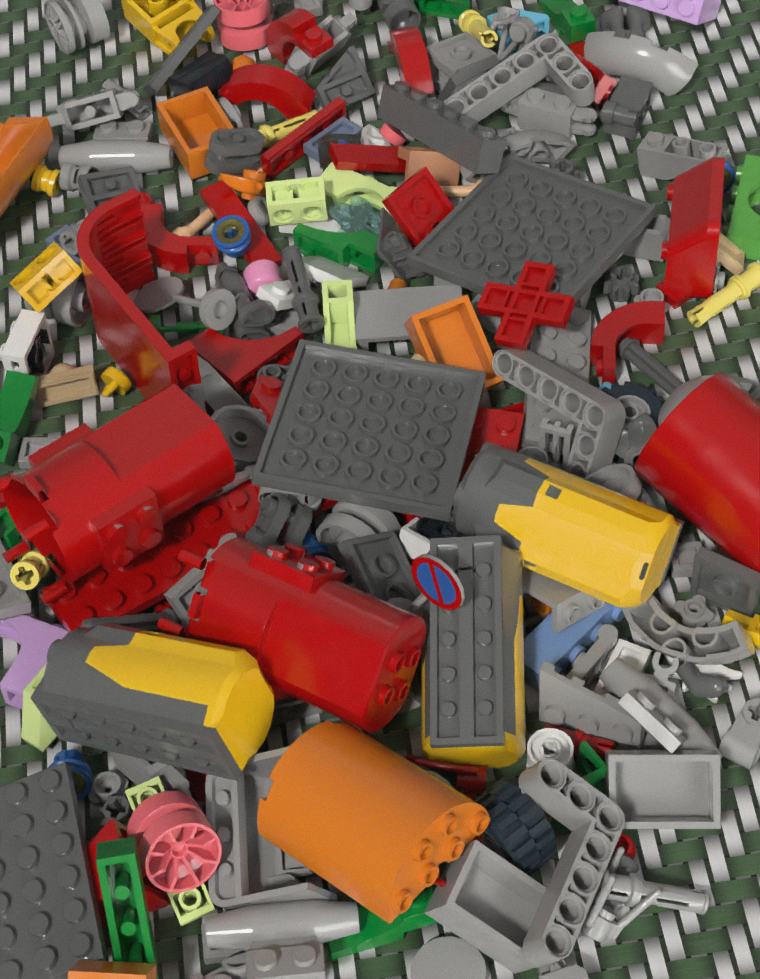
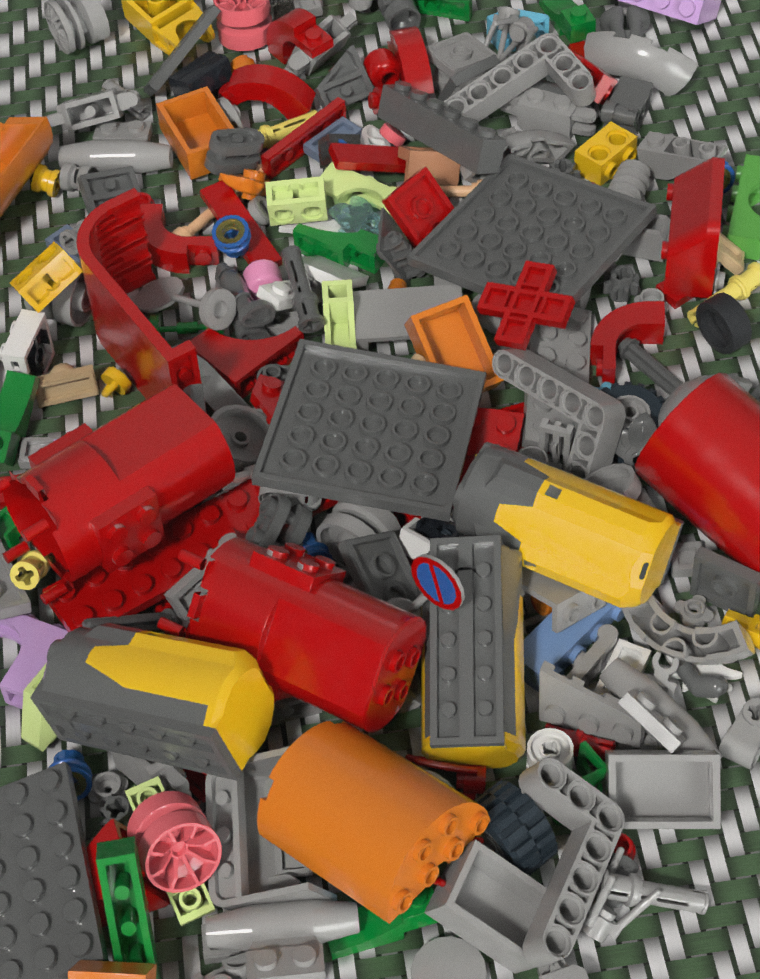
light yellow pin [458,9,498,48] -> none
none -> red head [363,48,400,89]
none -> red plate [368,87,382,115]
none -> yellow brick [574,121,638,186]
none -> light grey piece [608,159,651,200]
none -> black tyre [696,292,752,354]

